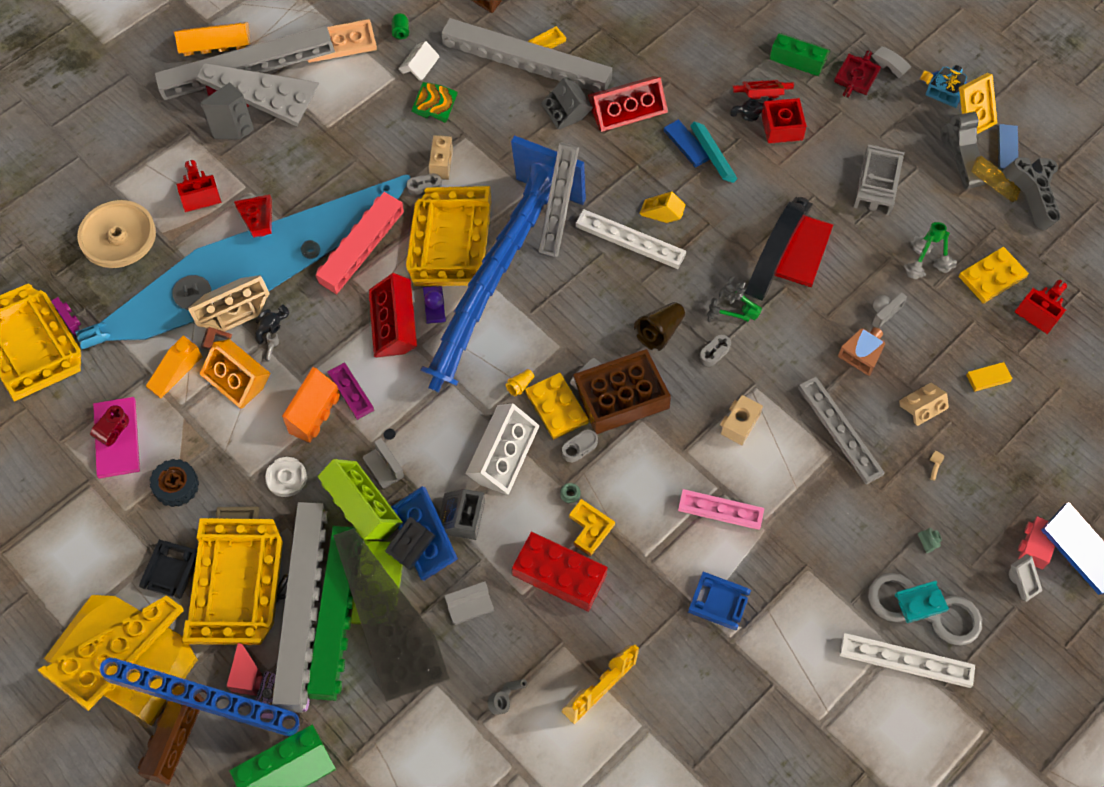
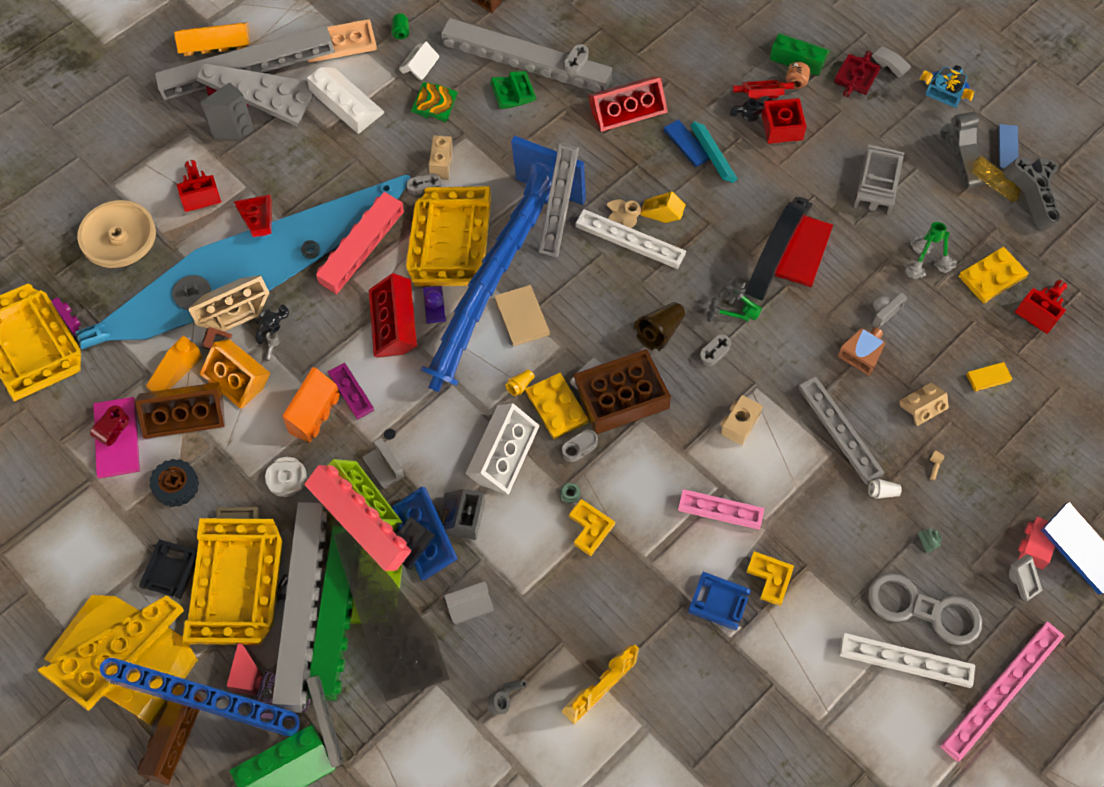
red brick [512,531,608,612] -> none
yellow tile [528,26,566,49] -> none
dark grey slope [541,78,593,130] -> none
teal plate [895,580,949,624] -> none
yellow plate [959,73,997,134] -> none
none -> reddish brown slope [135,382,225,439]
none -> coral brick [304,465,411,571]
none -> dark grey tile [306,675,344,768]
none -> white slope [307,67,384,134]
none -> green slope [490,71,536,109]
none -> tan tile [494,285,550,347]
none -> light grey beam [565,44,589,75]
none -> tan plate [607,199,641,228]
none -> yellow plate [746,551,794,606]
none -> nougat head [785,62,810,89]
none -> white cone [868,479,901,499]
none -> bright pink tile [940,621,1065,762]

